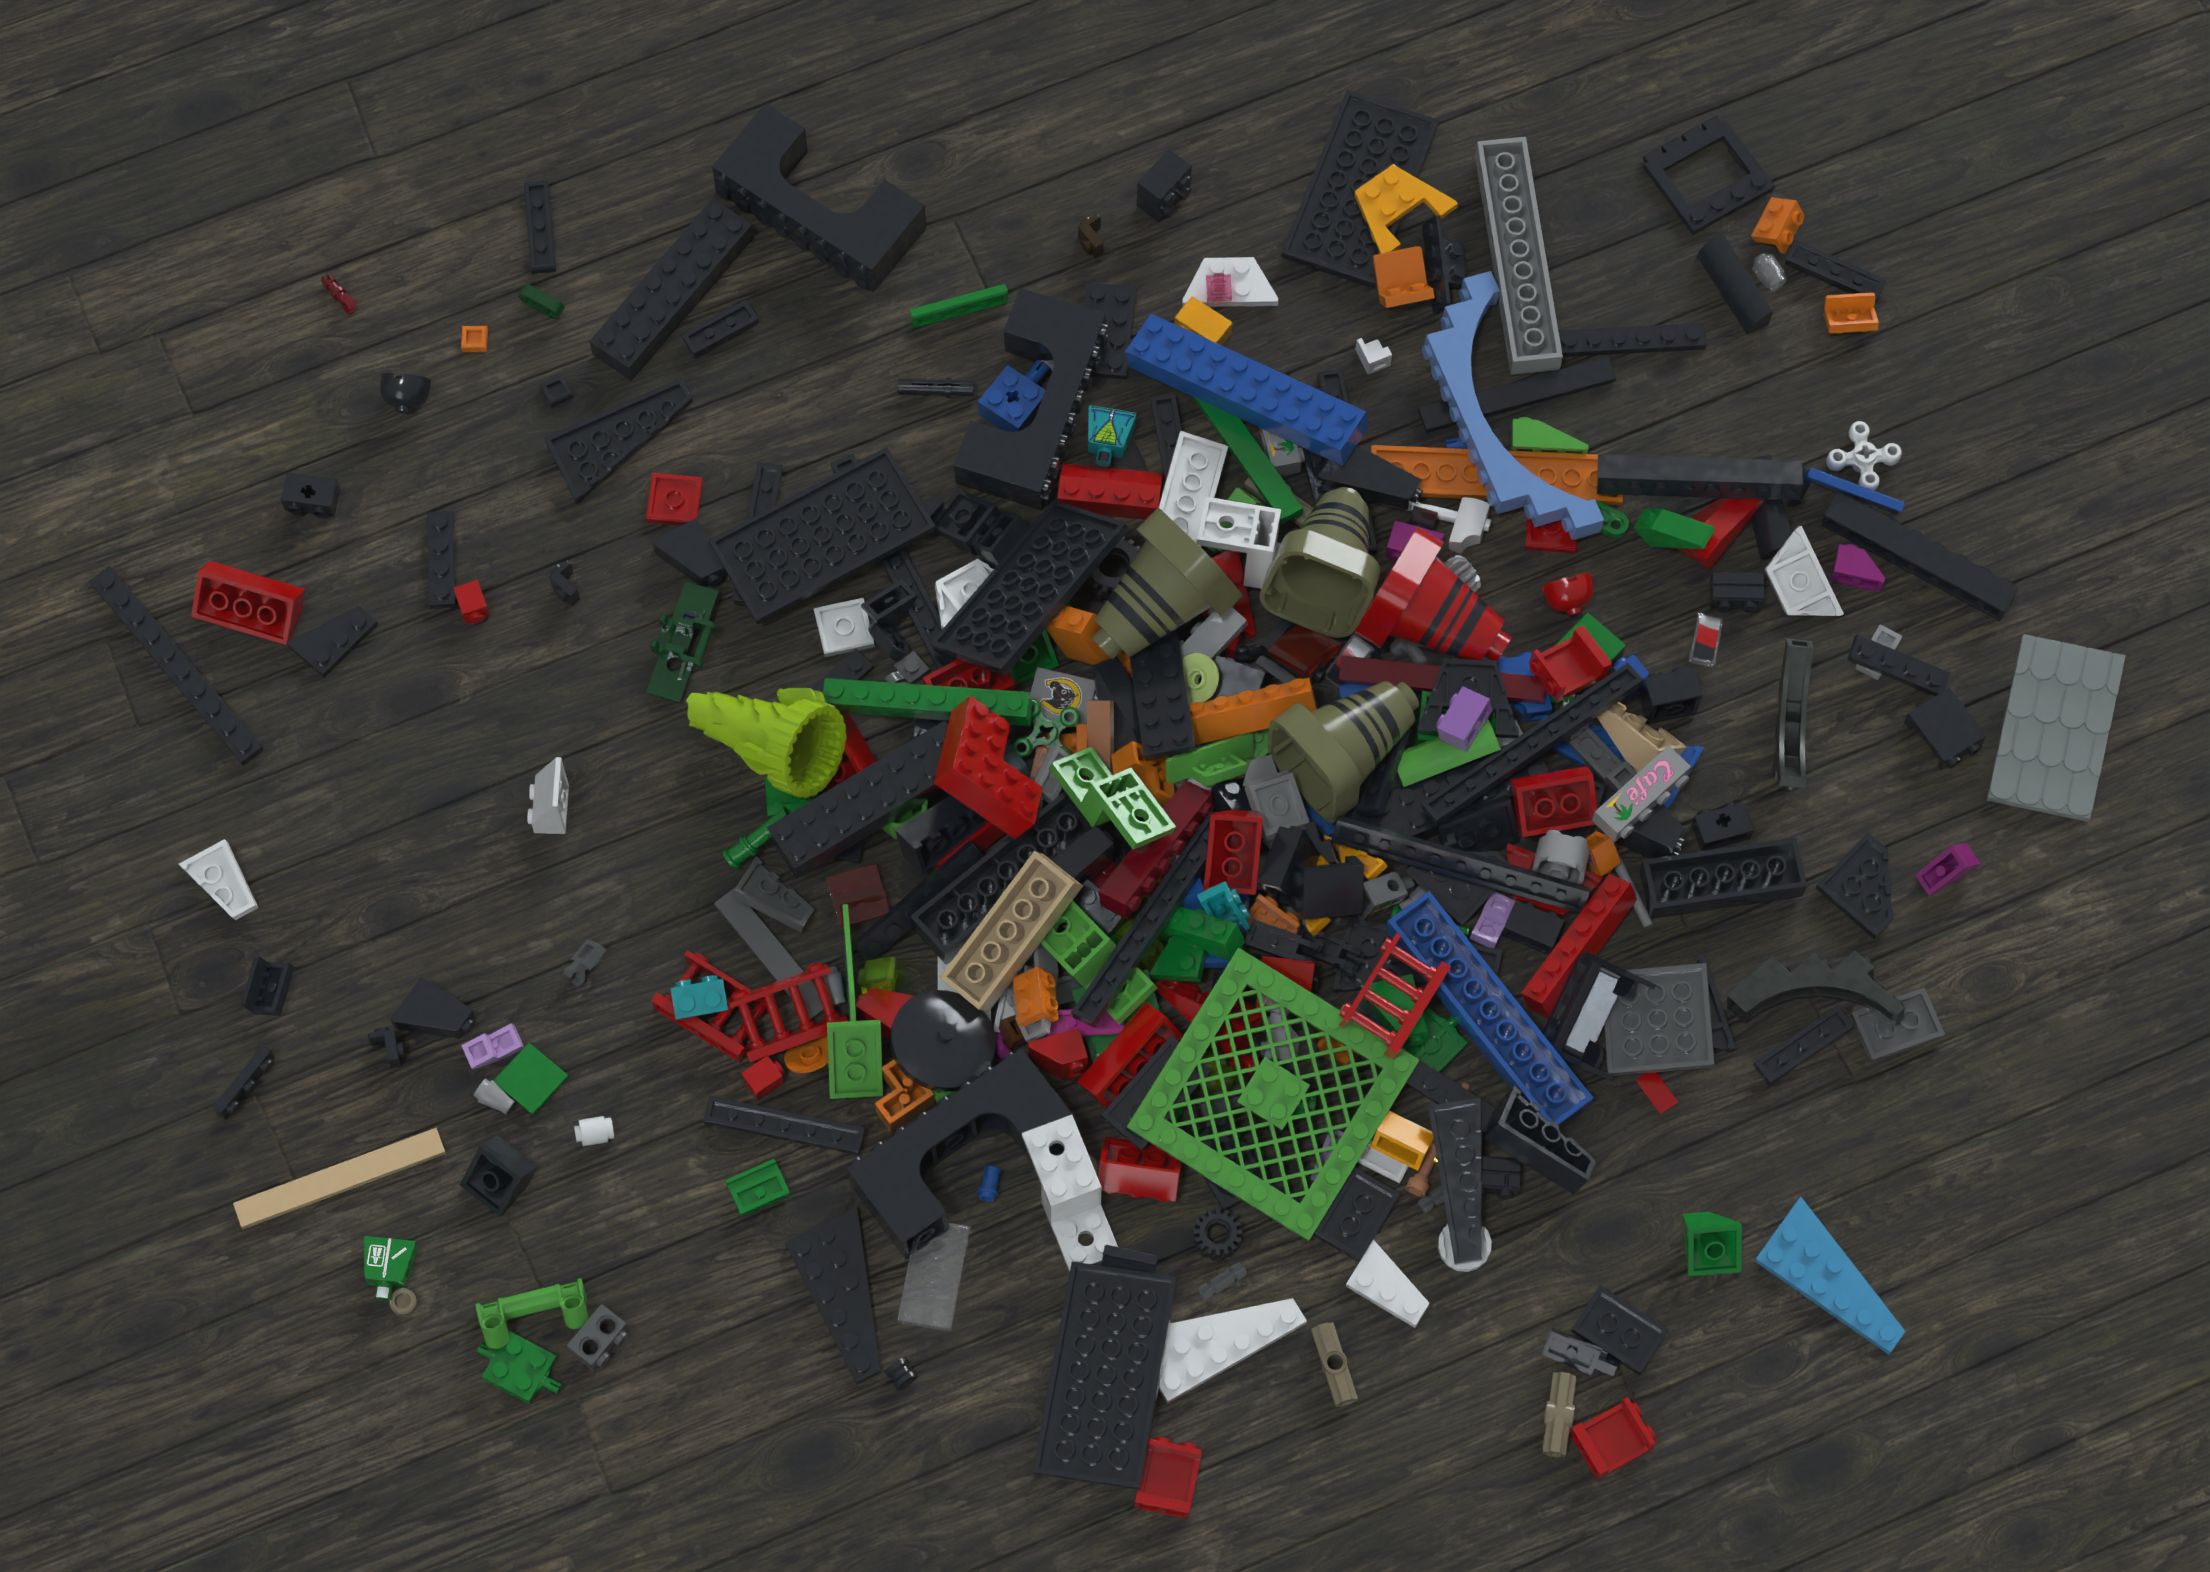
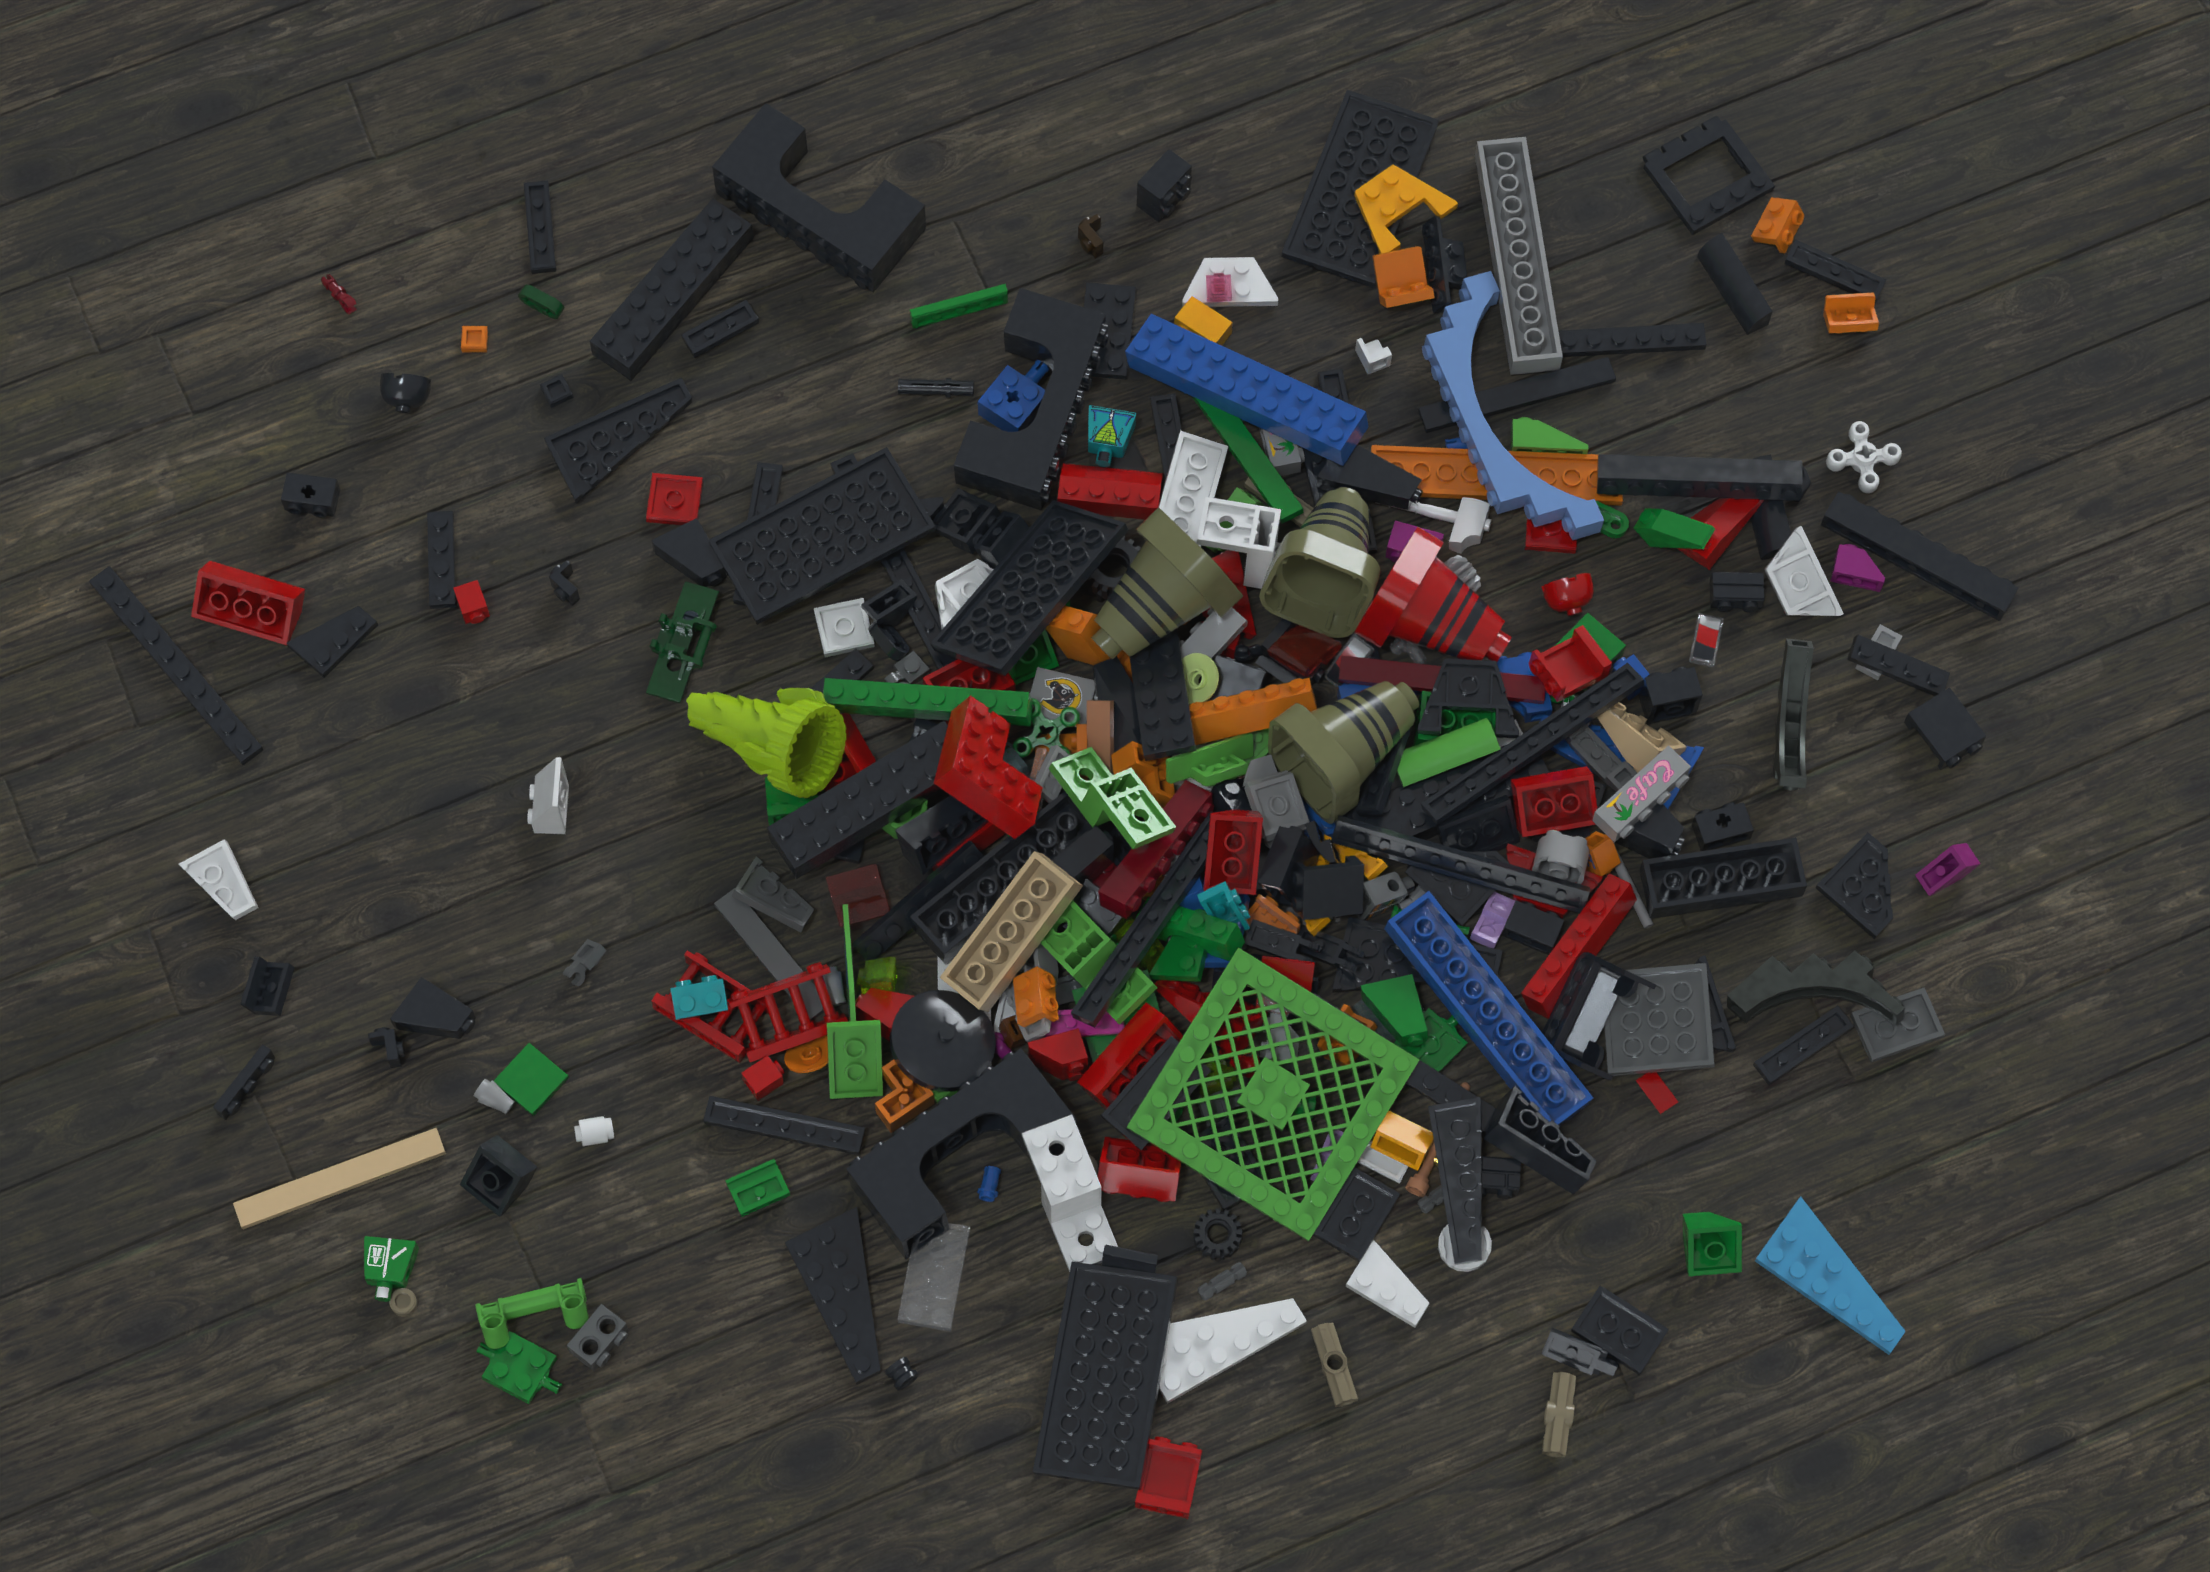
lavender slope [462,1023,524,1069] -> none
green pin [723,807,791,869] -> none
red fence [1339,933,1451,1060] -> none
black tile [1409,506,1438,531] -> none
medium lavender brick [1436,687,1492,752] -> none
red panel [1569,1397,1656,1481] -> none
clear brick [1752,253,1787,291] -> none
blue tile [1803,468,1905,515] -> none
light grey piece [1986,634,2126,822] -> none

